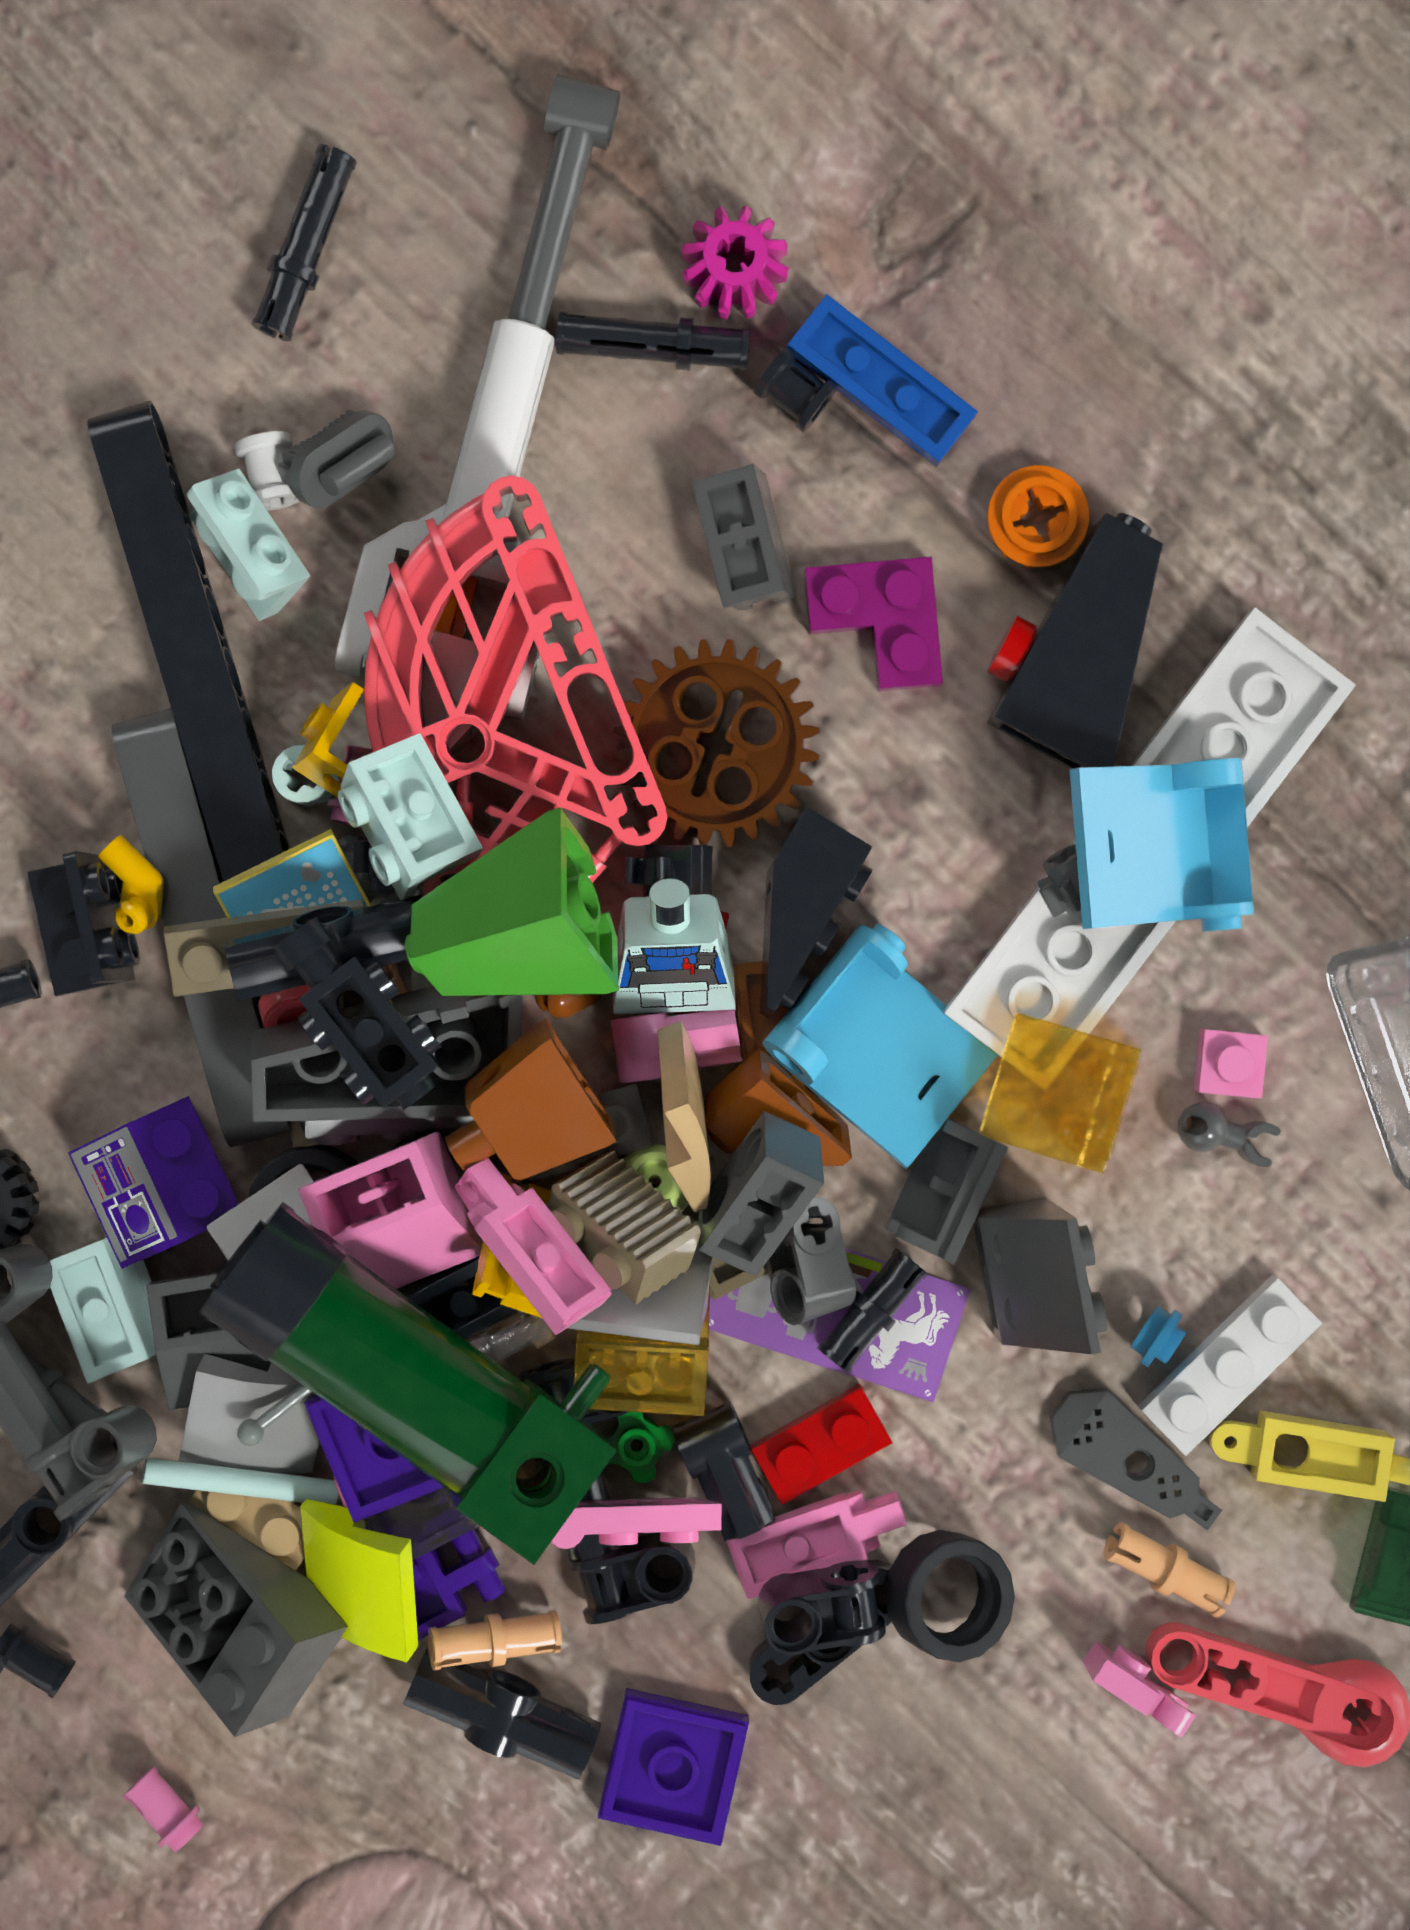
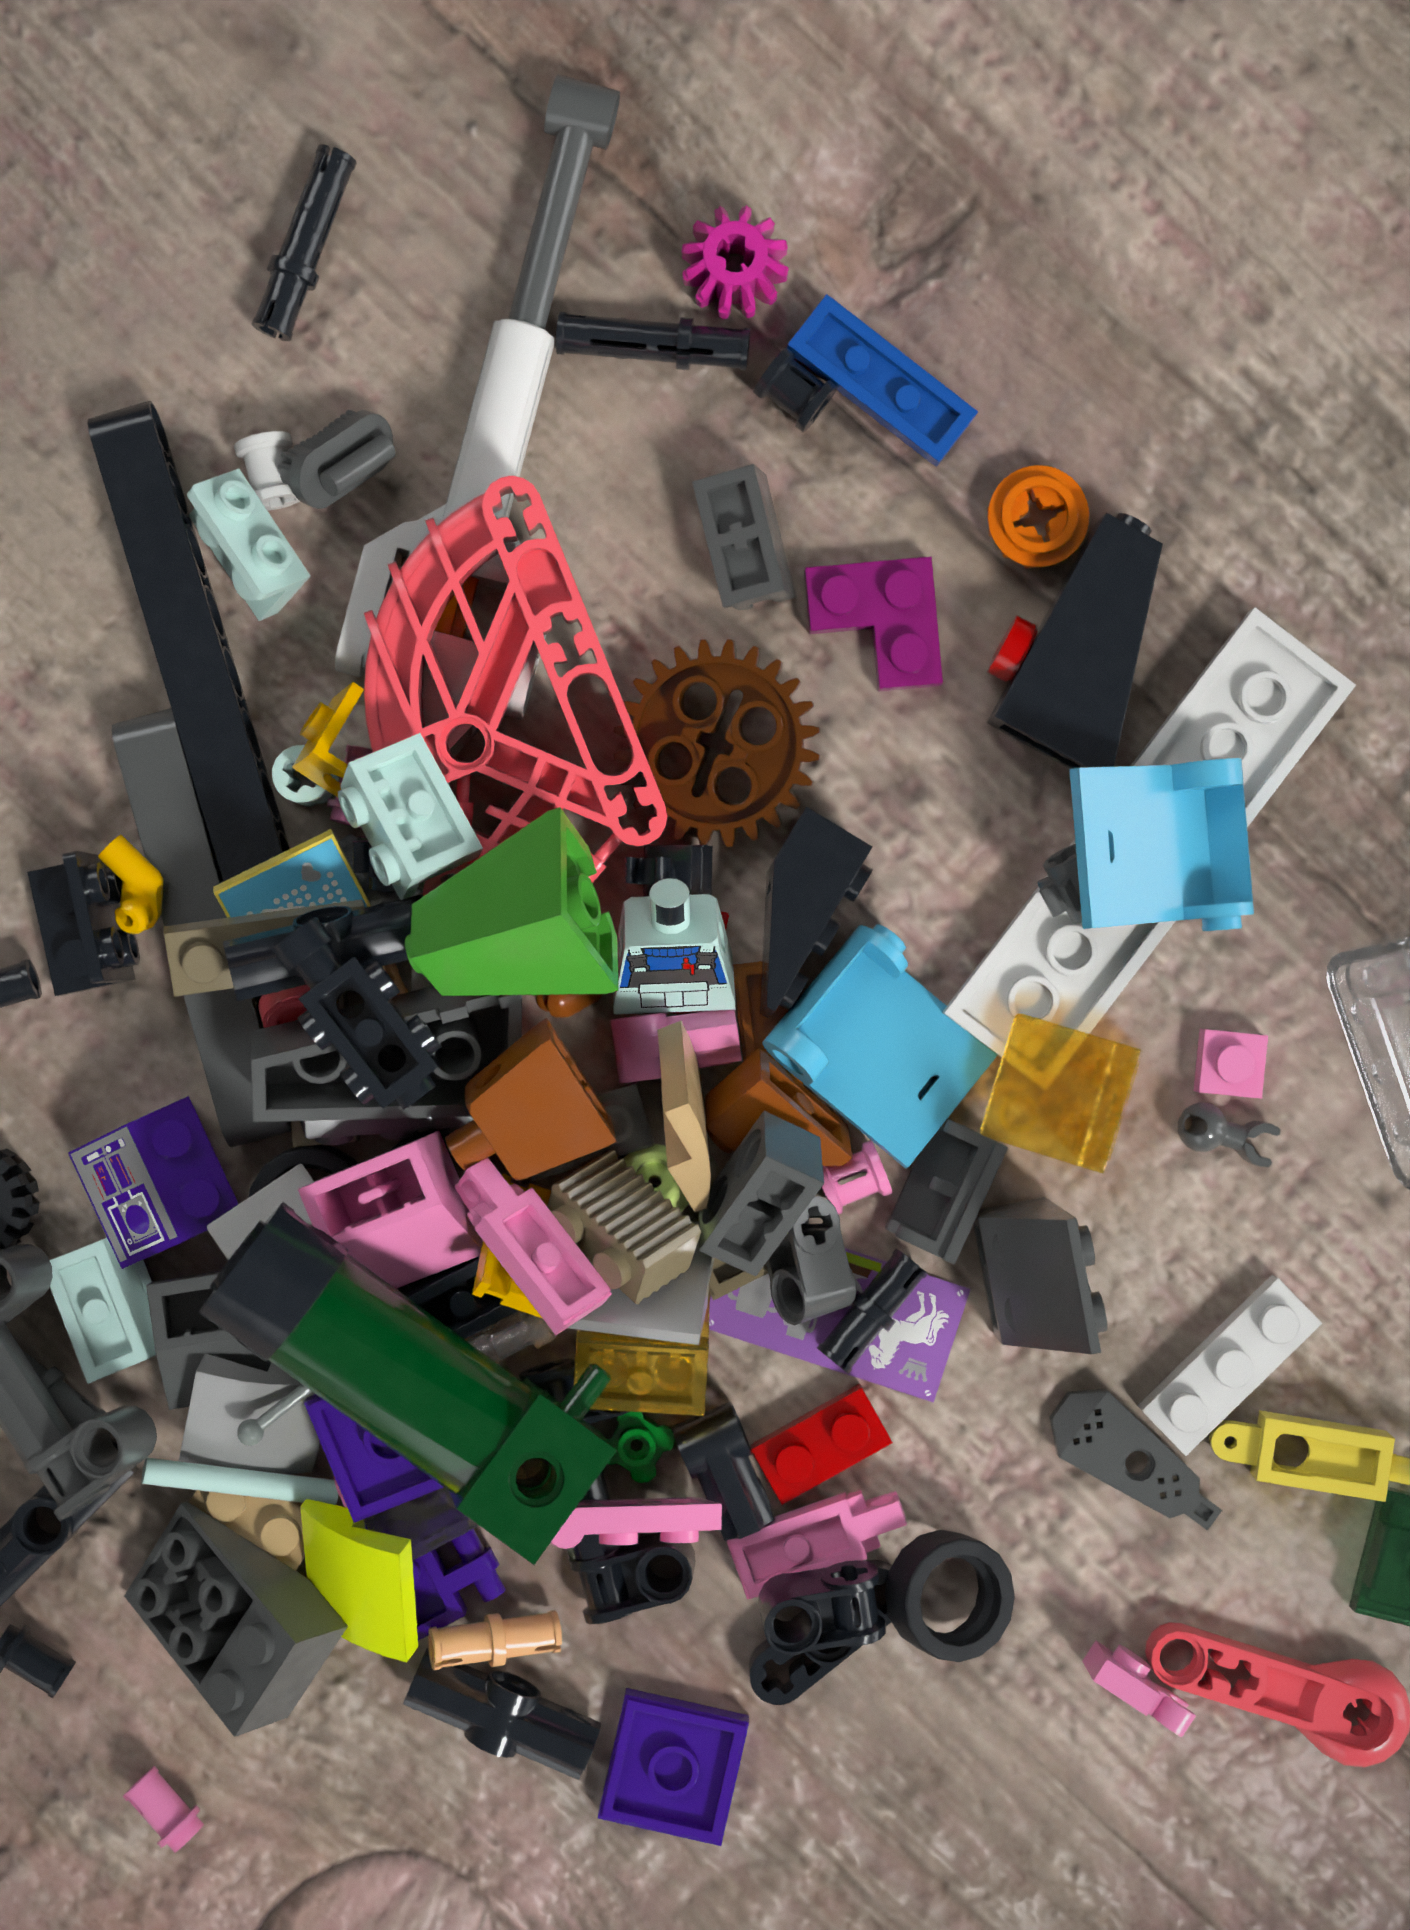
light nougat pin [1103,1522,1235,1617] -> none
dark azure plate [1130,1305,1187,1367] -> none
none -> bright pink bush [821,1140,893,1215]

